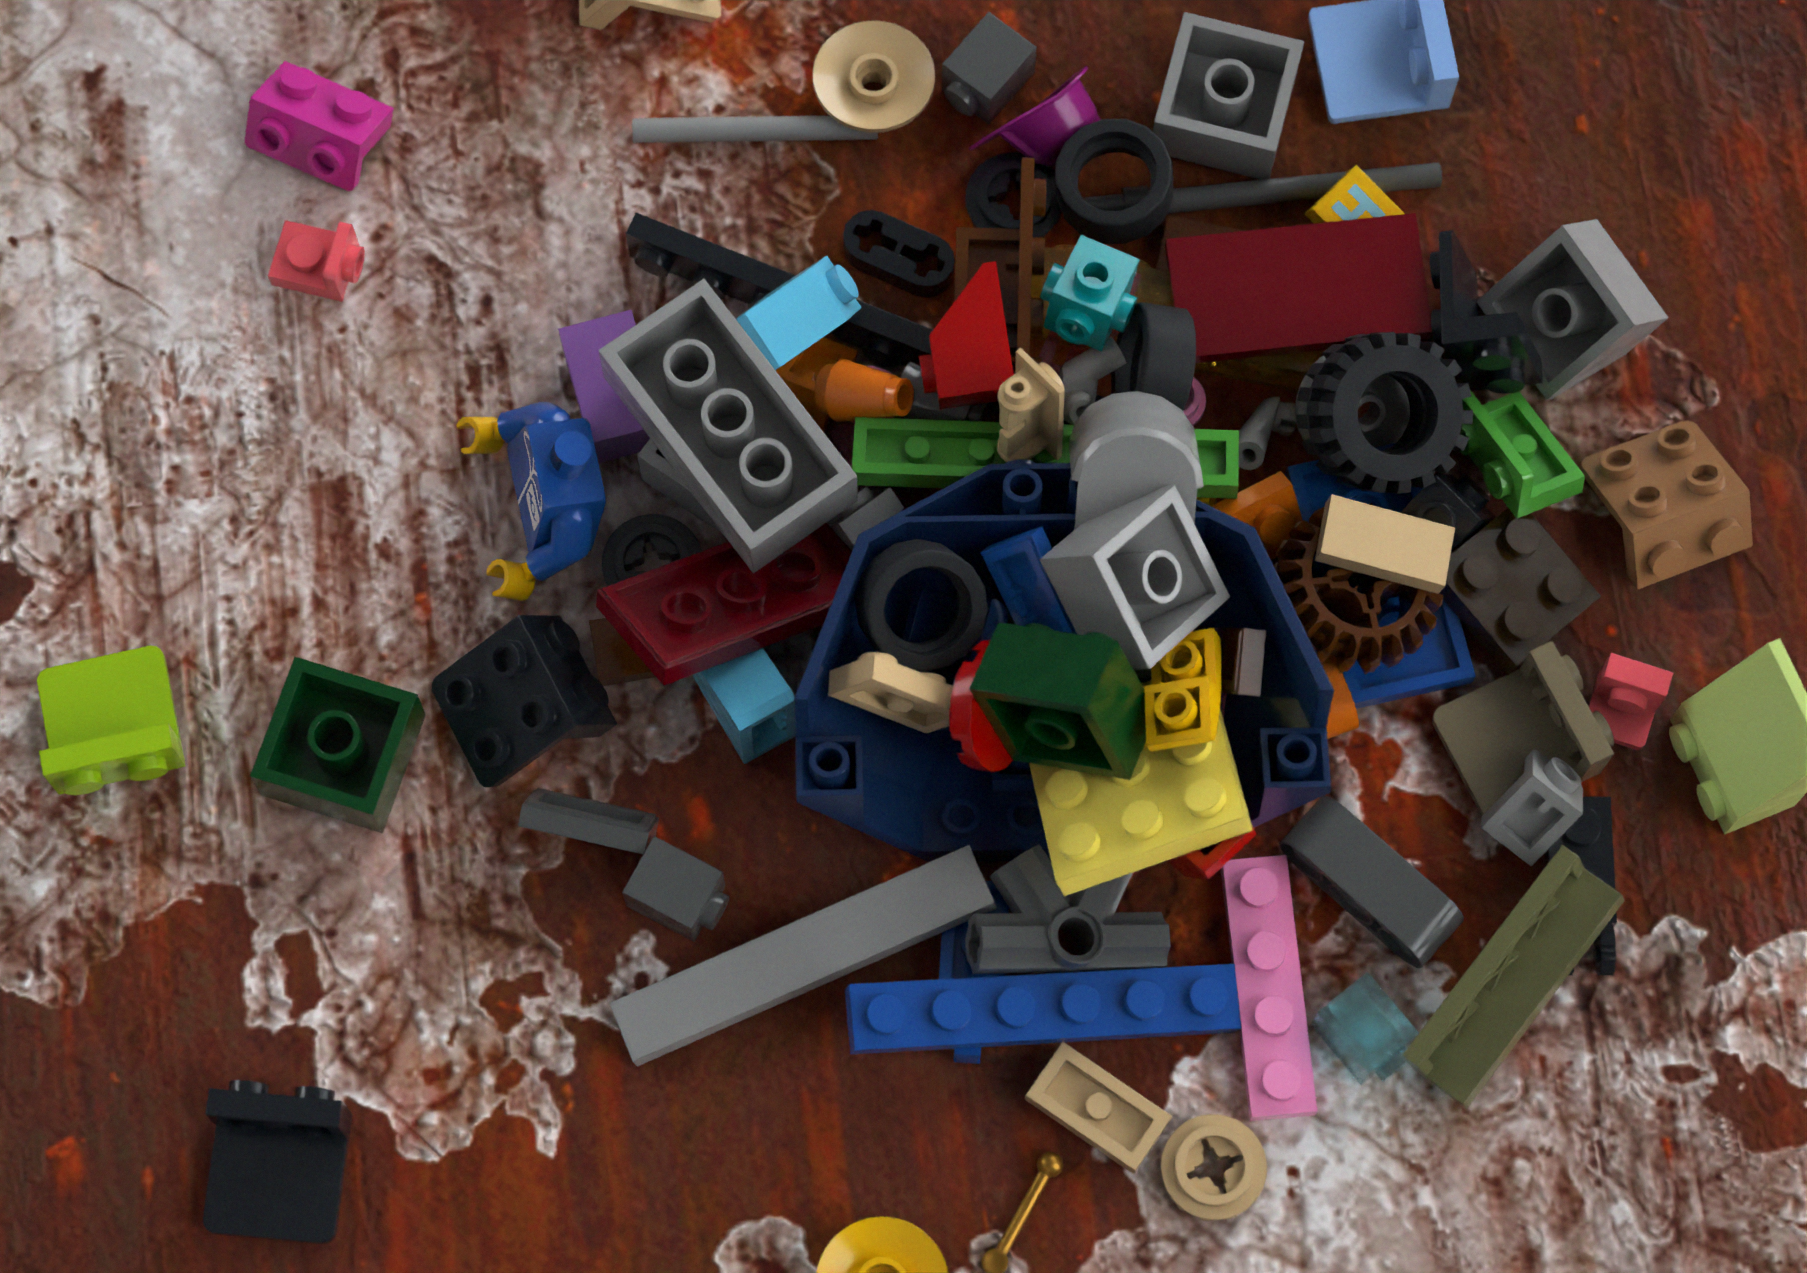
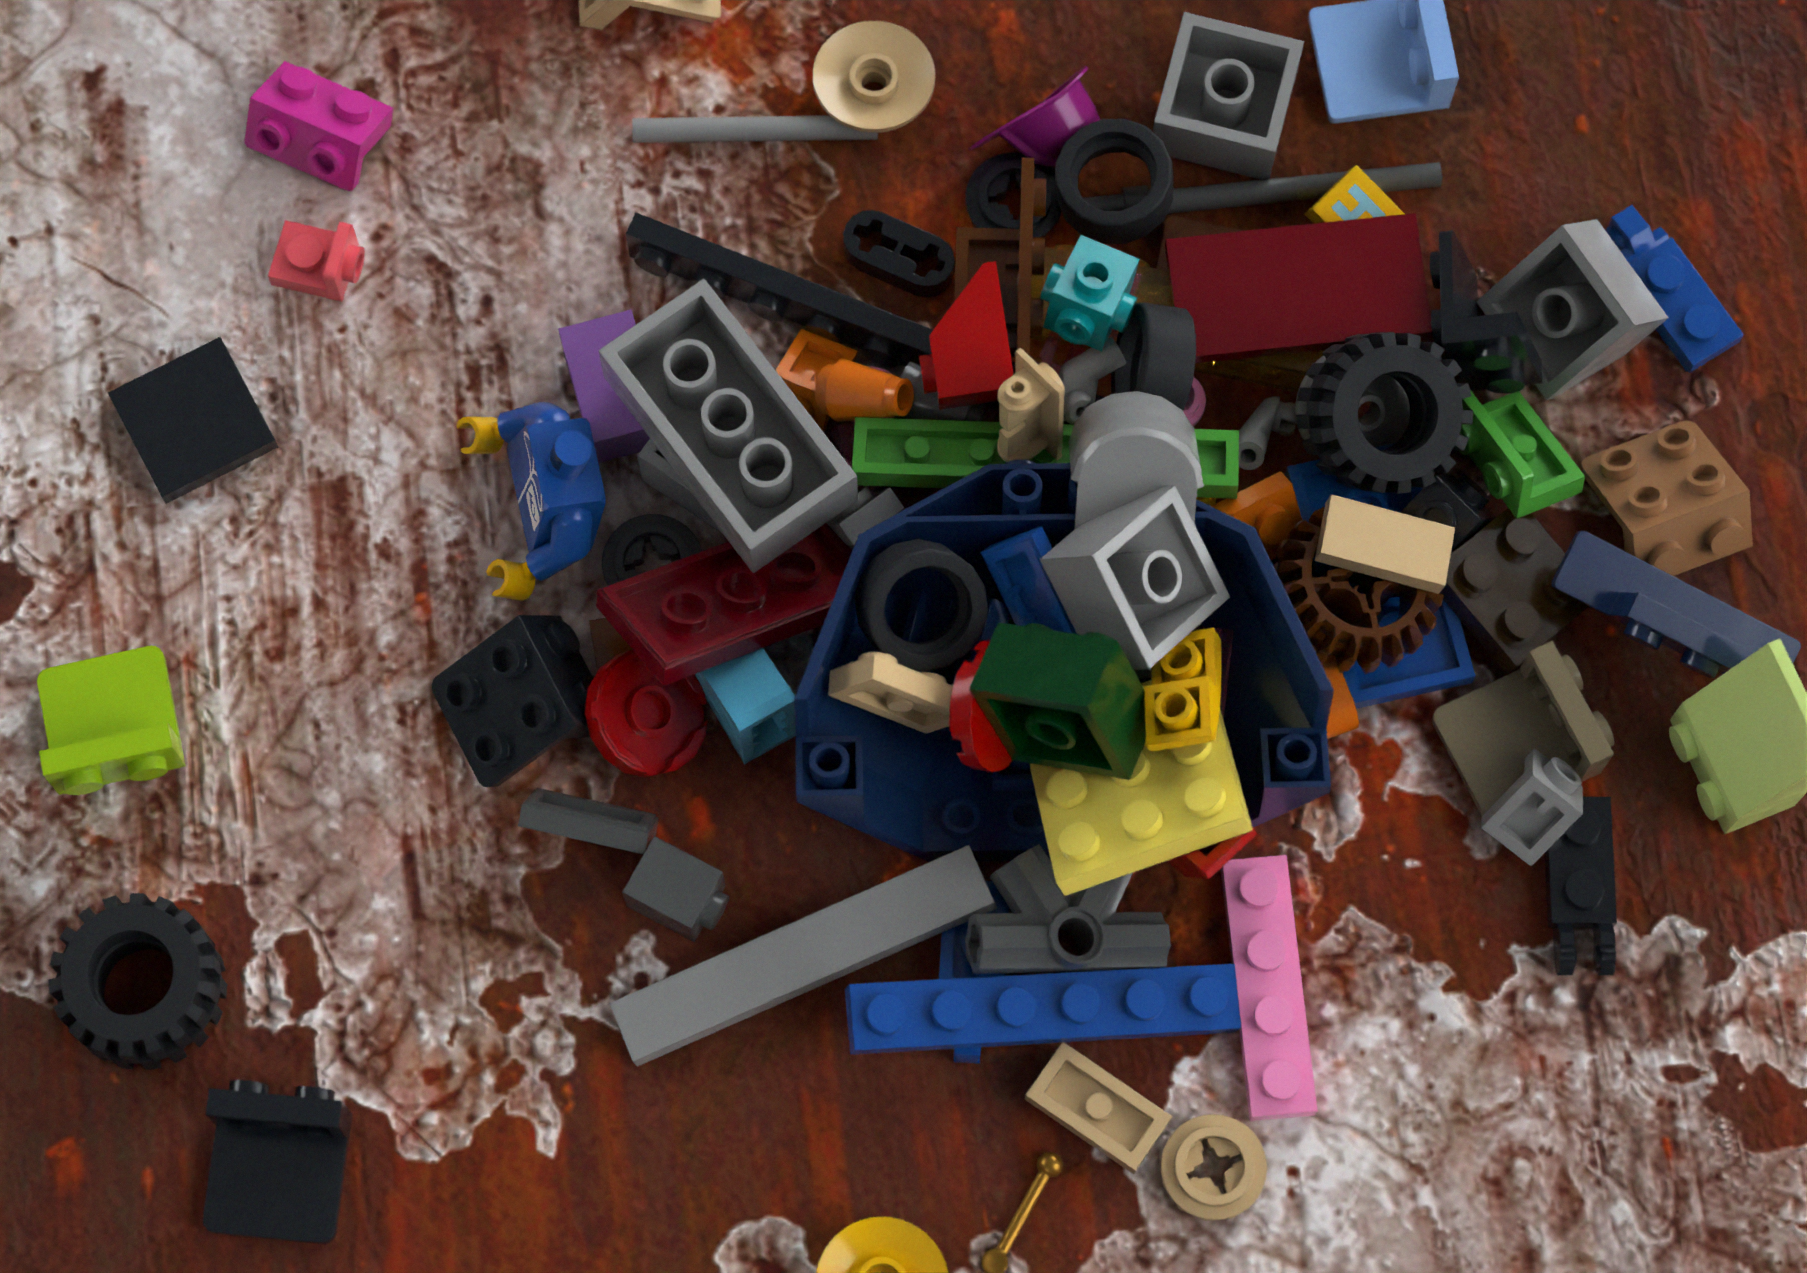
dark green brick [250,657,426,833] -> none
medium azure slope [736,255,862,370] -> none
dark grey brick [942,12,1037,125] -> none
reddish brown tile [1221,628,1266,696] -> none
dark grey beam [1279,795,1464,969] -> none
clear light blue brick [1311,972,1419,1085] -> none
olive fence [1402,845,1625,1109] -> none
coral bracket [1588,653,1673,750] -> none
none -> black tyre [48,893,227,1070]
none -> black tile [108,337,278,504]
none -> red tile [585,650,708,778]
none -> dark blue bracket [1552,531,1801,679]
none -> blue hinge [1605,205,1744,373]

